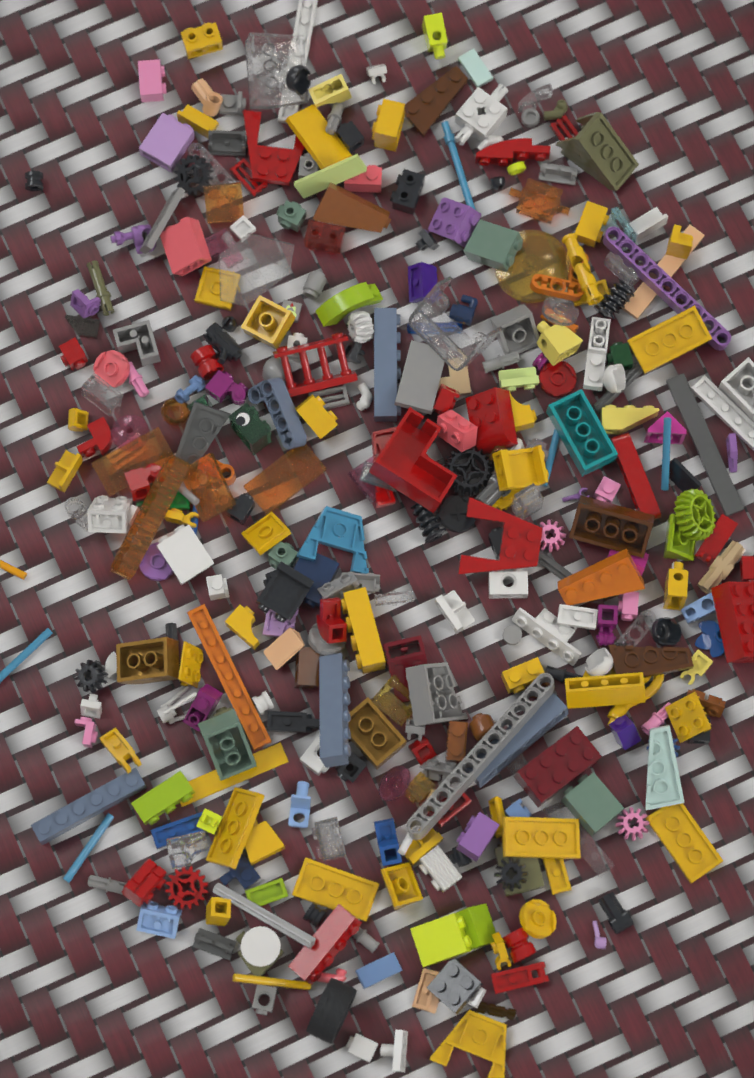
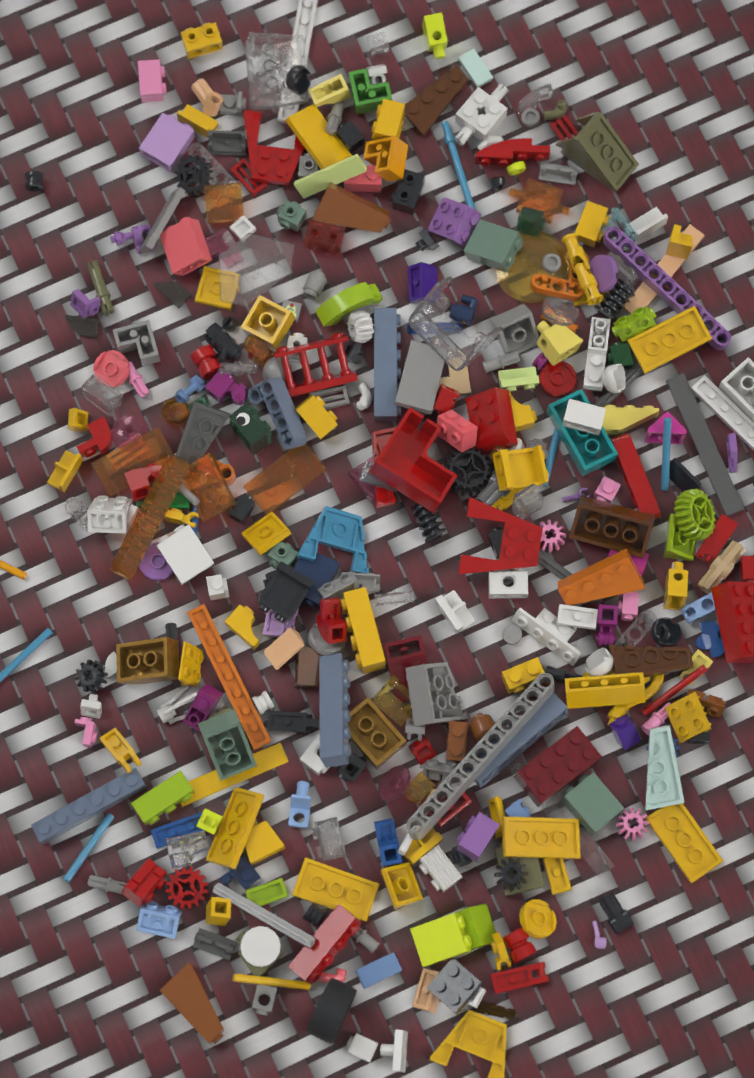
red brick [59,337,88,370] -> none
black tile [439,495,476,533] -> none
none -> clear smoke tile [153,282,192,309]
none -> dark orange slope [159,962,224,1044]
none -> clear pin [219,361,258,376]
none -> clear orange rock [244,335,273,367]
none -> bright green brick [349,69,392,115]
none -> light orange brick [363,136,408,182]
none -> clear plate [367,32,389,55]
none -> clear green brick [517,206,546,237]
none -> light grey tile [542,253,561,273]
none -> white panel [562,399,606,435]
none -> medium lavender tile [589,255,618,292]
none -> lime brick [611,306,657,342]
none -> red bar [641,664,708,717]

